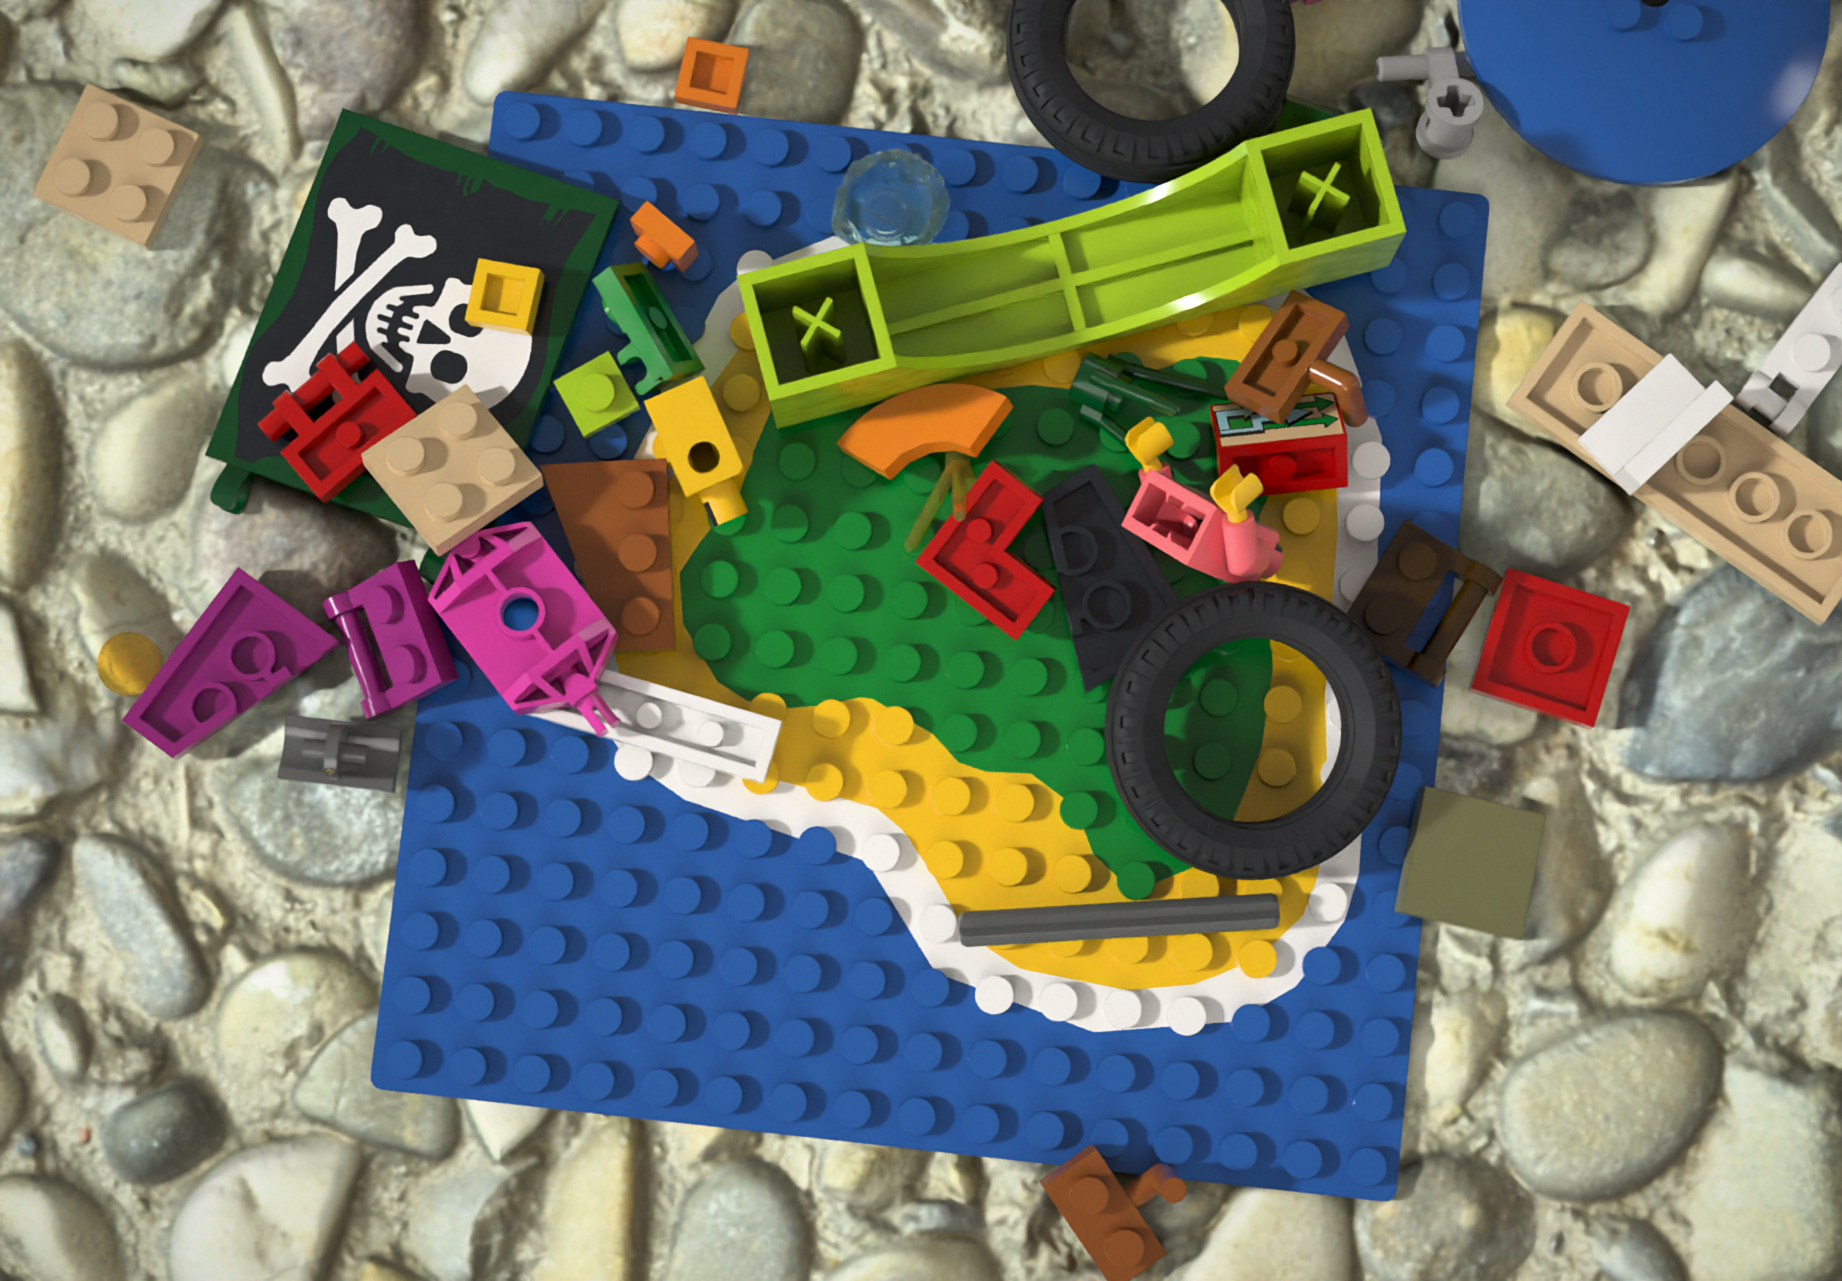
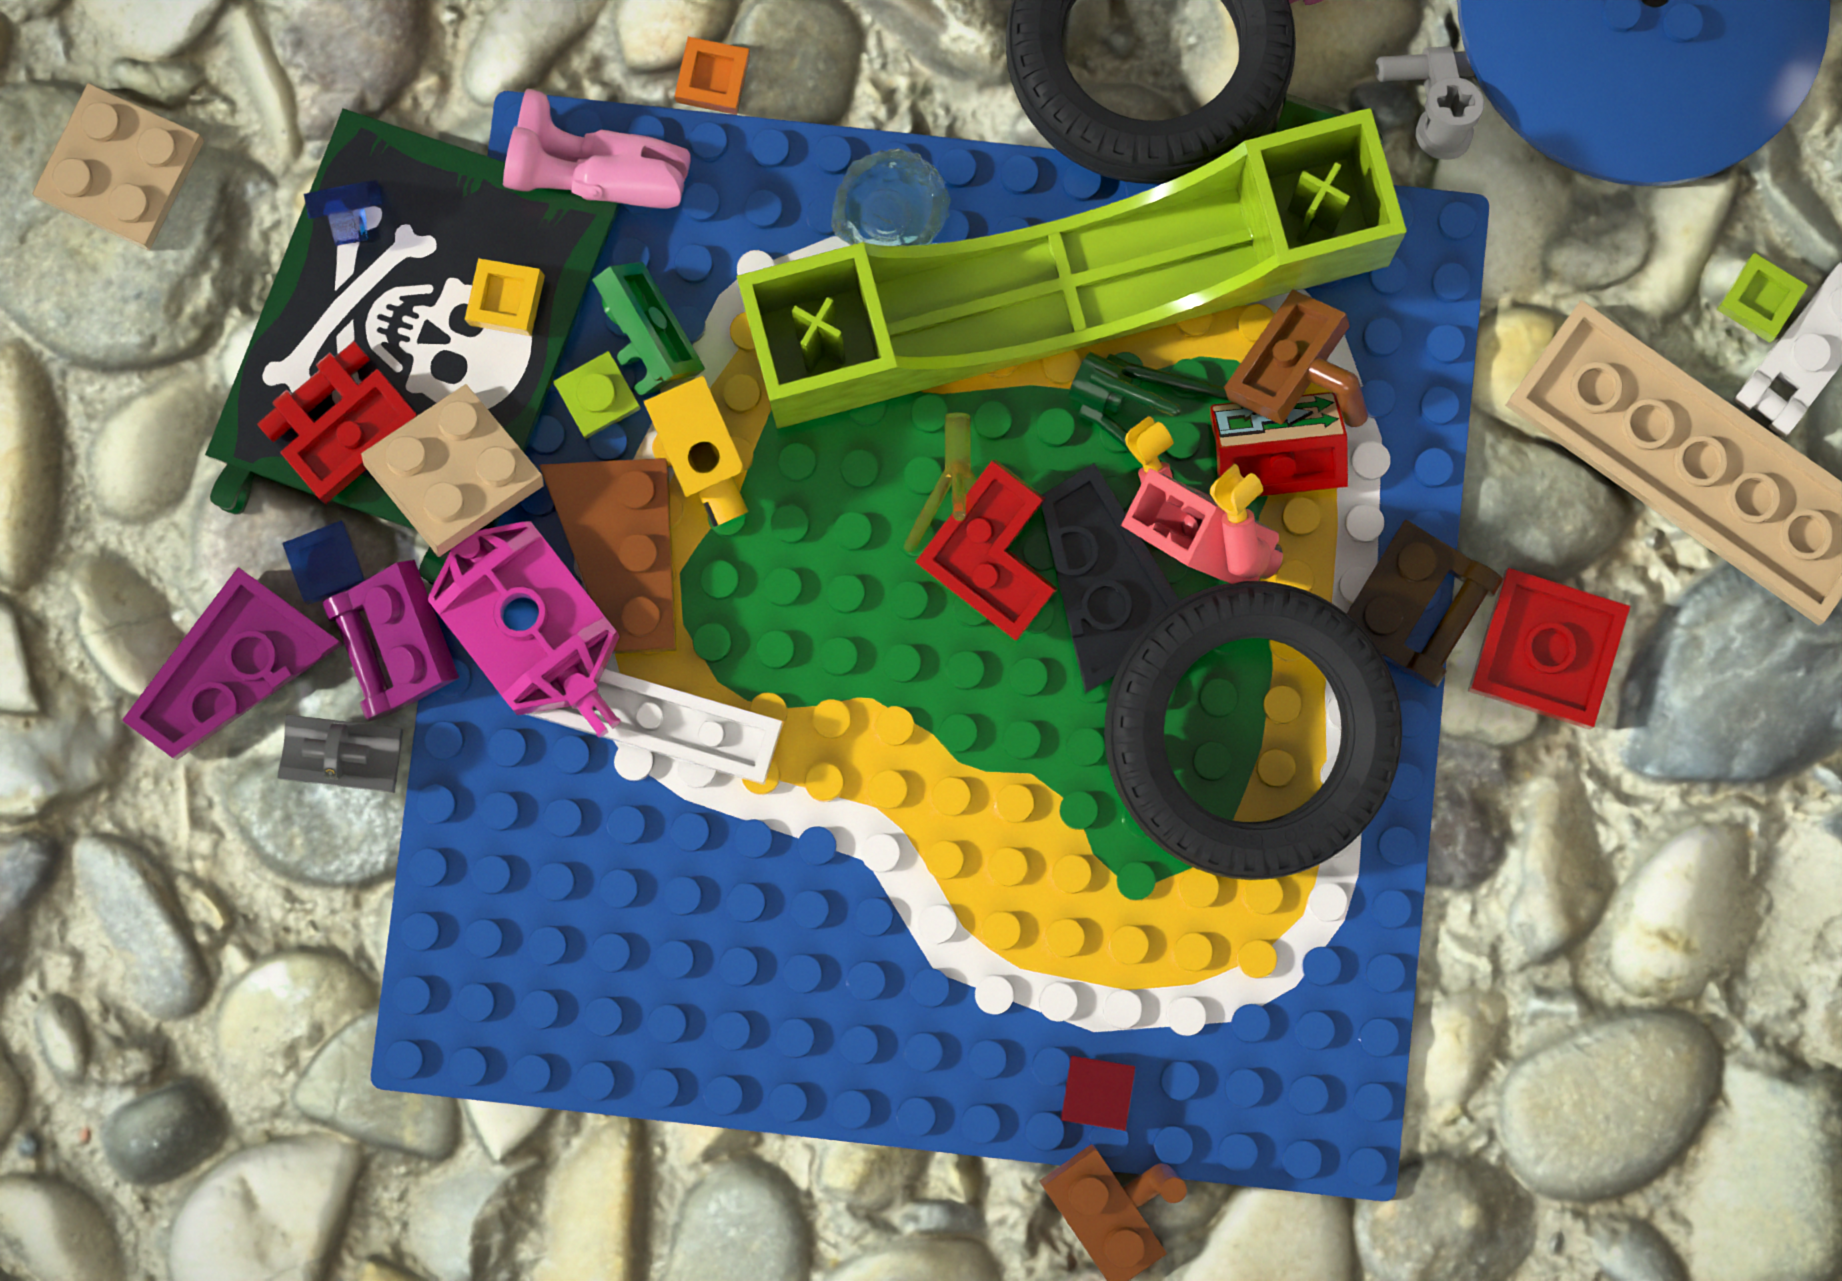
clear yellow tile [97,632,165,698] -> none
orange plate [630,201,699,274] -> none
orange tile [837,383,1013,480] -> none
dark grey axle [959,893,1280,947] -> none
olive tile [1394,786,1546,941] -> none
white panel [1577,353,1734,495] -> none
none -> clear blue plate [282,520,366,605]
none -> clear blue tile [303,180,383,246]
none -> bright pink piece [503,89,691,209]
none -> dark red tile [1061,1056,1136,1131]
none -> lime plate [1716,252,1808,343]

